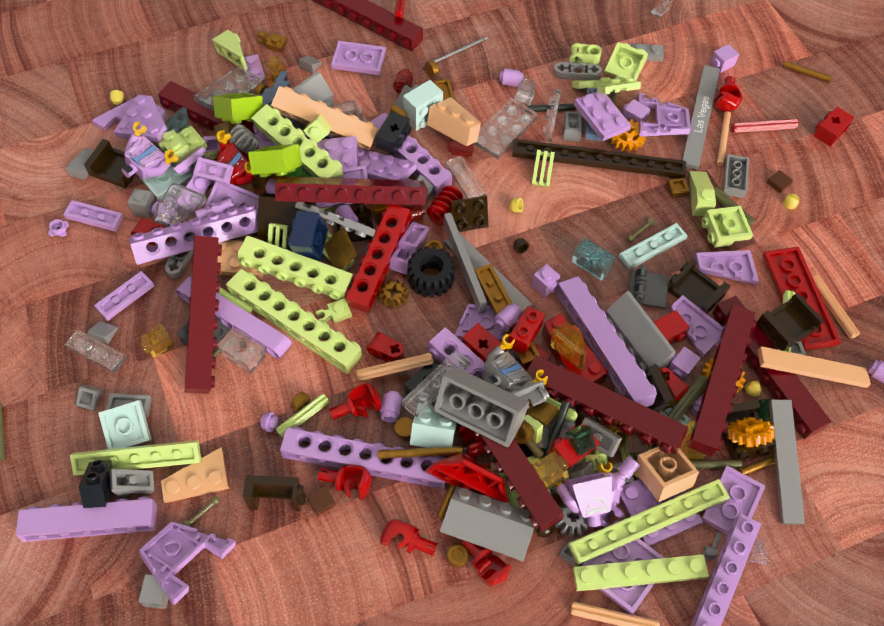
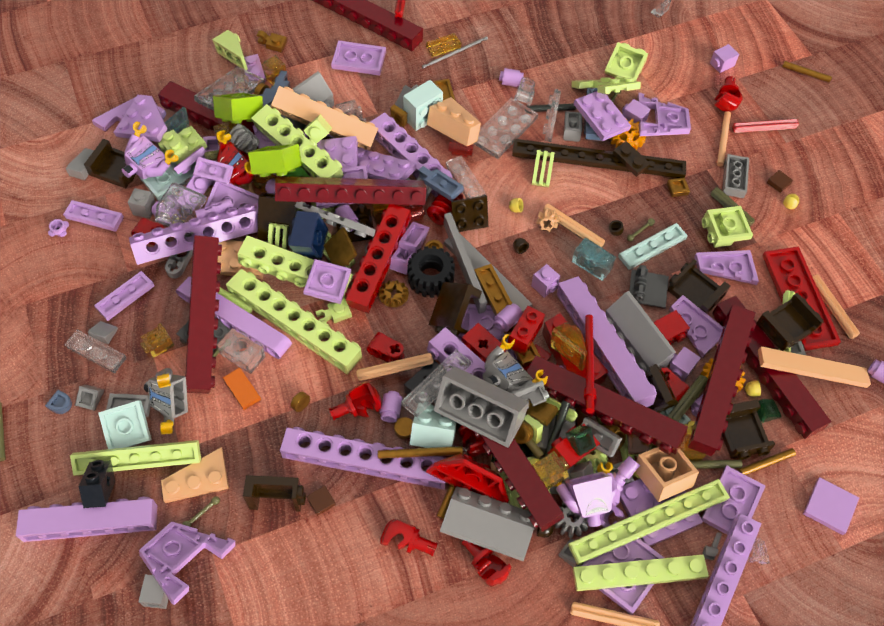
light yellow hinge [110,90,124,105] -> none
light grey slope [110,469,155,499] -> none
lavender plate [261,412,278,432] -> none
yellowish green axle [276,394,329,438] -> none
light grey slope [299,55,322,74] -> none
red piece [318,465,372,500] -> none
black brick [375,112,411,154] -> none
clear red brick [393,69,413,94] -> none
pearl gold tile [425,60,439,78] -> none
pearl gold tile [447,544,469,568] -> none
light grey beam [553,62,602,80] -> none
yellowish green piece [569,43,602,65] -> none
light grey plate [631,43,664,62] -> none
light grey tile [682,65,720,170] -> none
yellowish green slope [688,171,716,216] -> none
light orange gear [727,417,774,447] -> none
light grey tile [769,399,805,525] -> none
red brick [814,106,855,147] -> none
none -> sand blue tile [45,390,72,414]
none -> light grey torso [144,368,188,435]
none -> orange tile [222,367,261,410]
none -> lavender tile [303,259,351,304]
none -> sand blue hinge [418,166,464,201]
none -> clear yellow tile [426,33,462,57]
none -> dark brown panel [428,282,482,337]
none -> light nougat gear [537,208,560,232]
none -> light nougat axle [543,204,605,249]
none -> red bar [584,314,596,414]
none -> dark brown hinge [609,220,624,236]
none -> dark brown plate [613,141,650,177]
none -> lavender tile [803,477,859,535]

